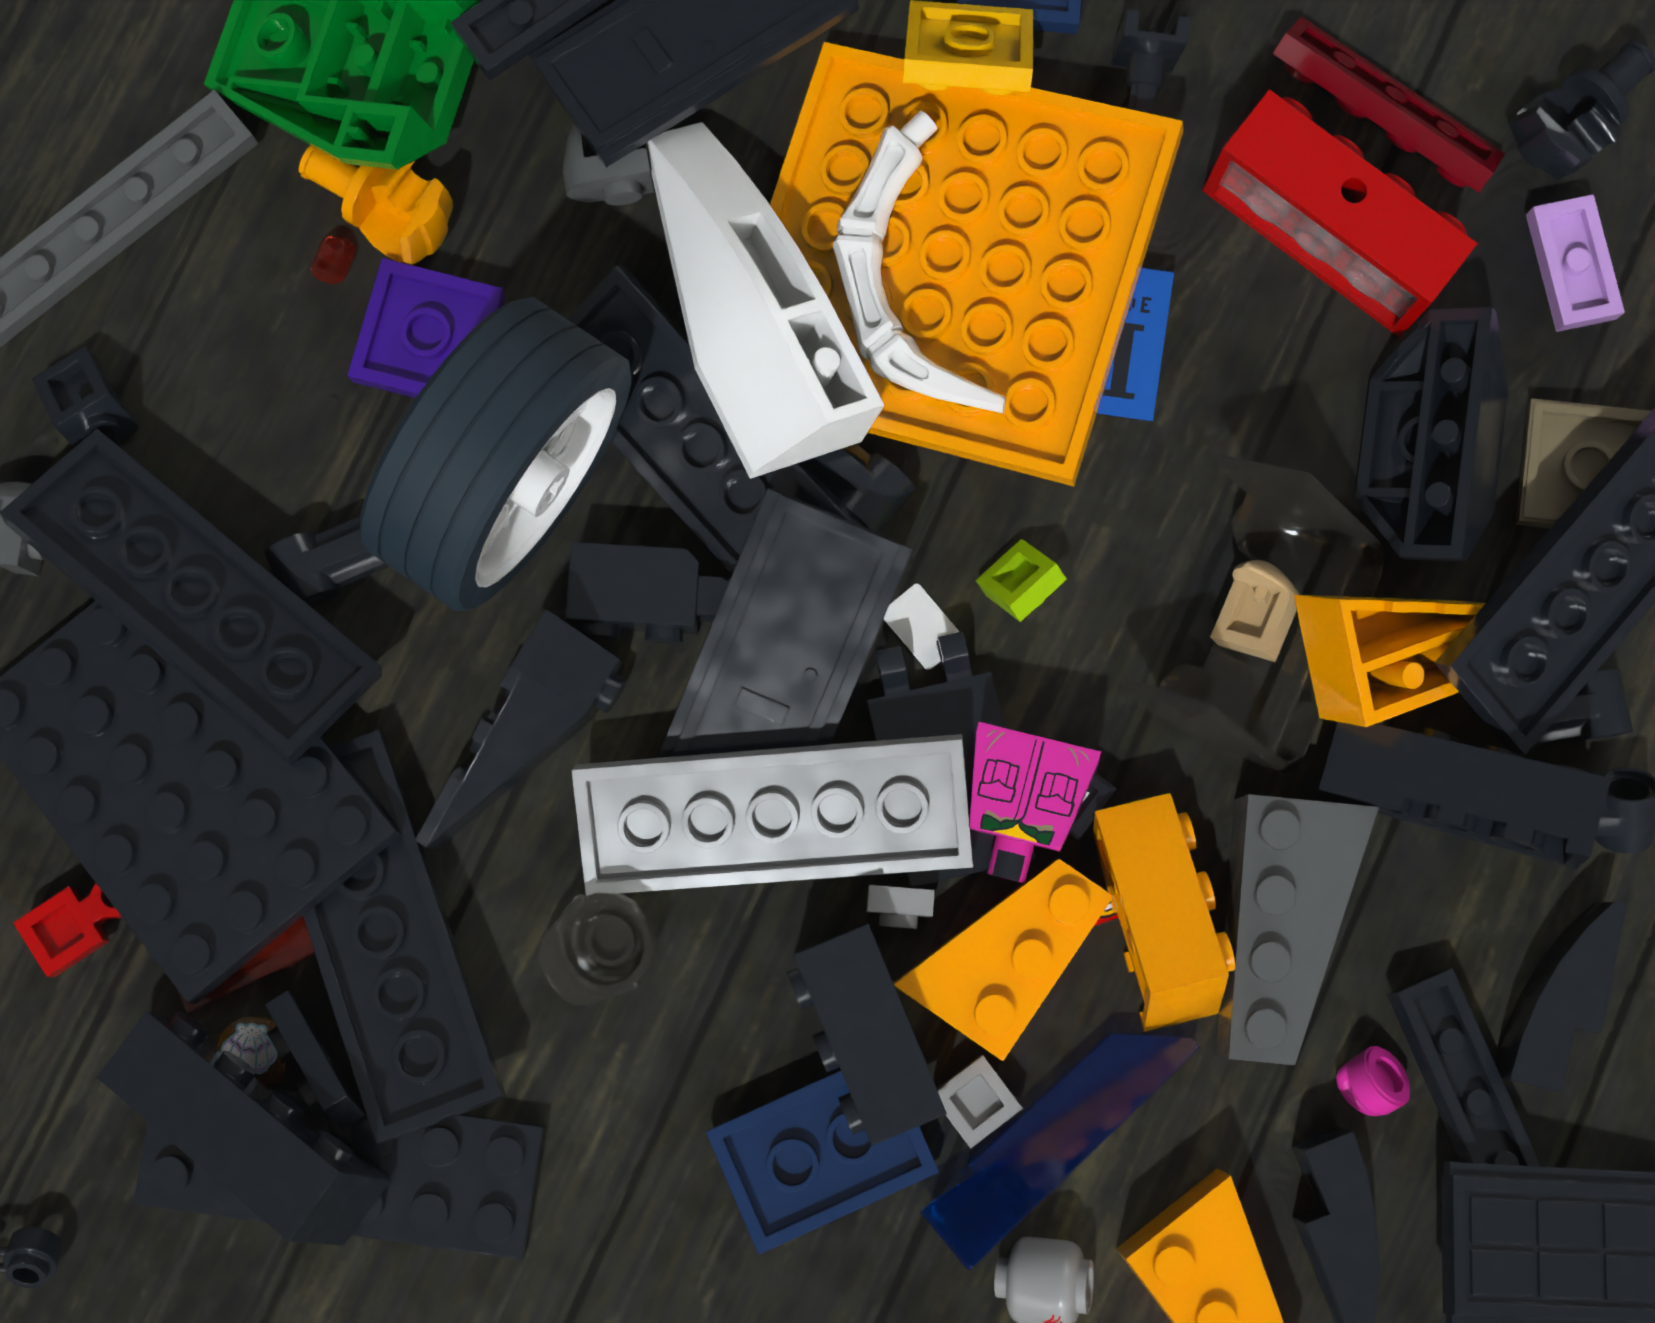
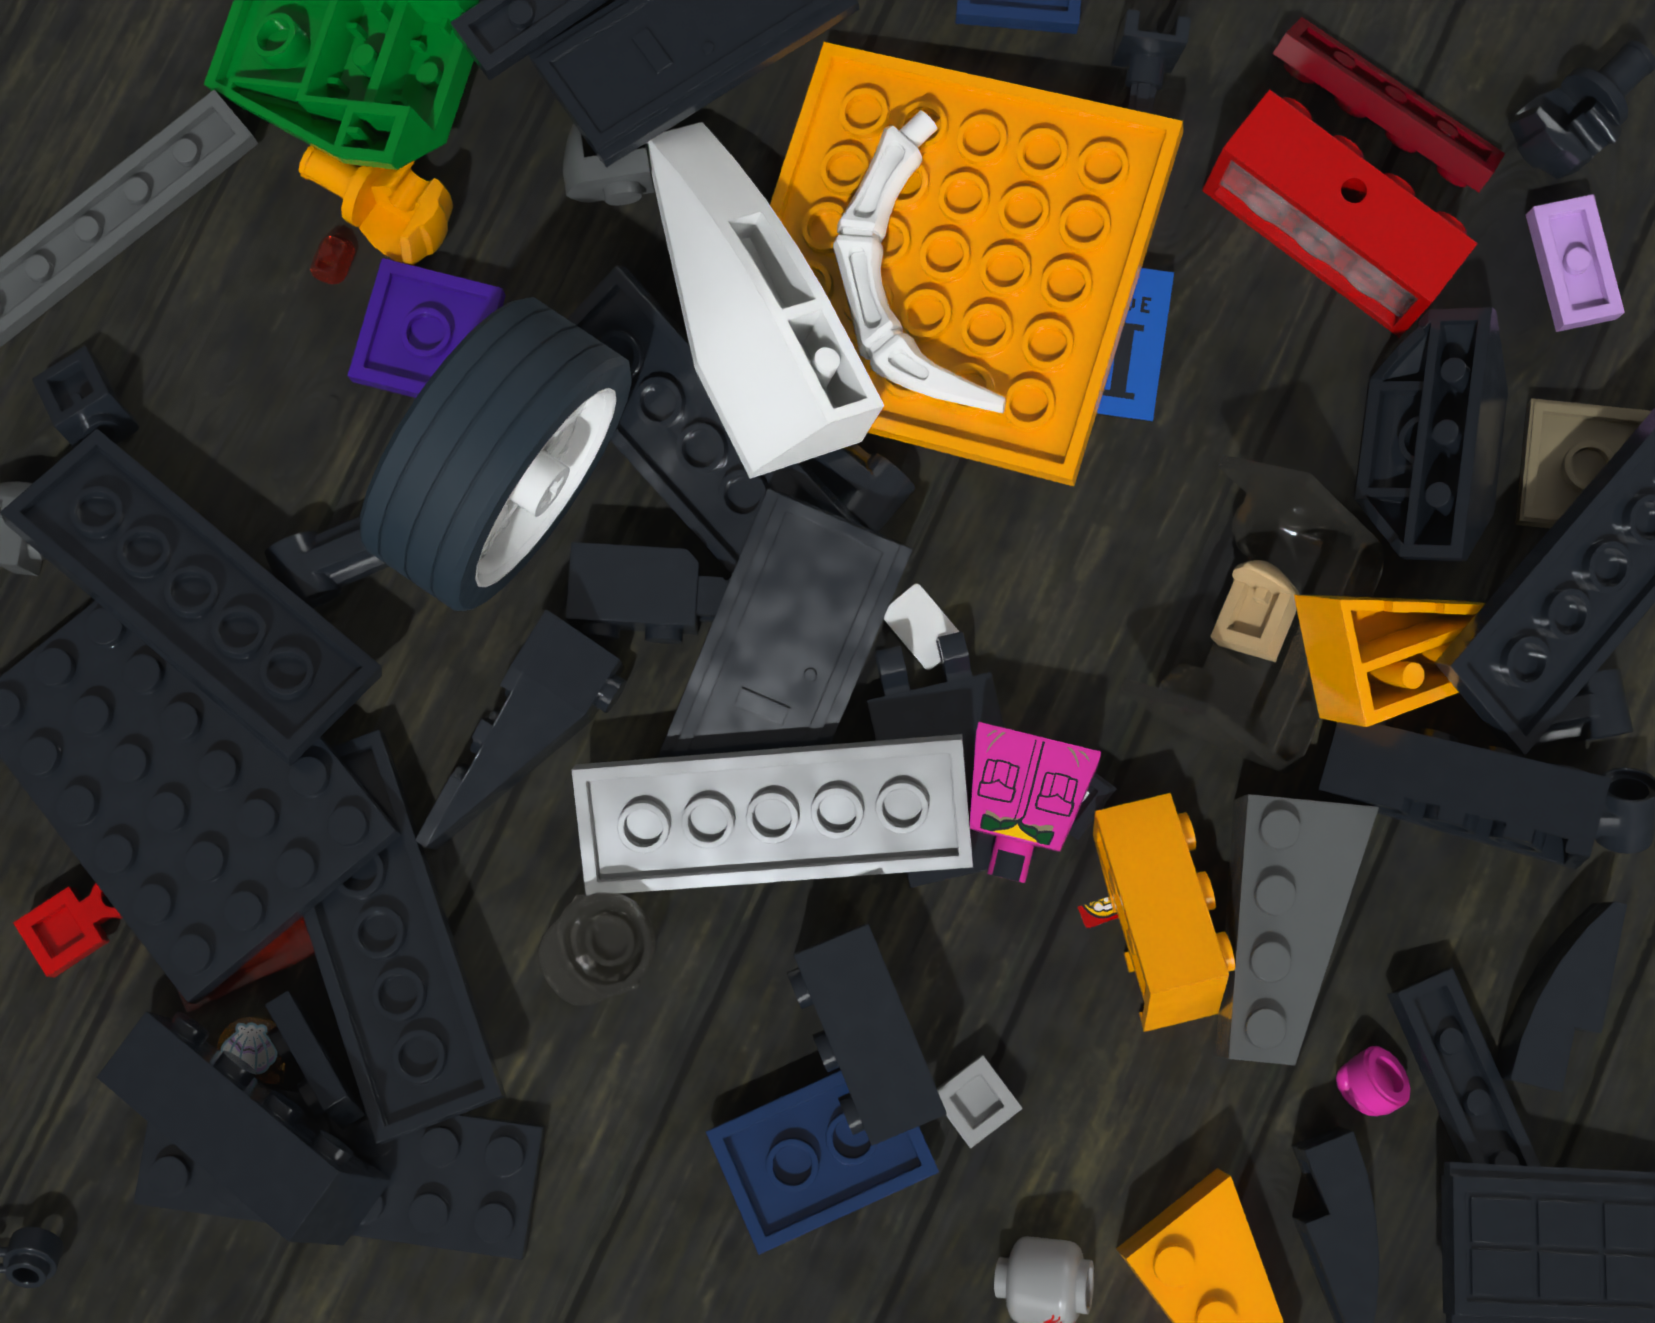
light grey plate [866,885,935,929] -> none
light orange wedge [893,859,1114,1061] -> none
yellow plate [903,0,1033,95] -> none
clear blue wedge [920,1033,1200,1270] -> none
lime plate [975,539,1067,622] -> none

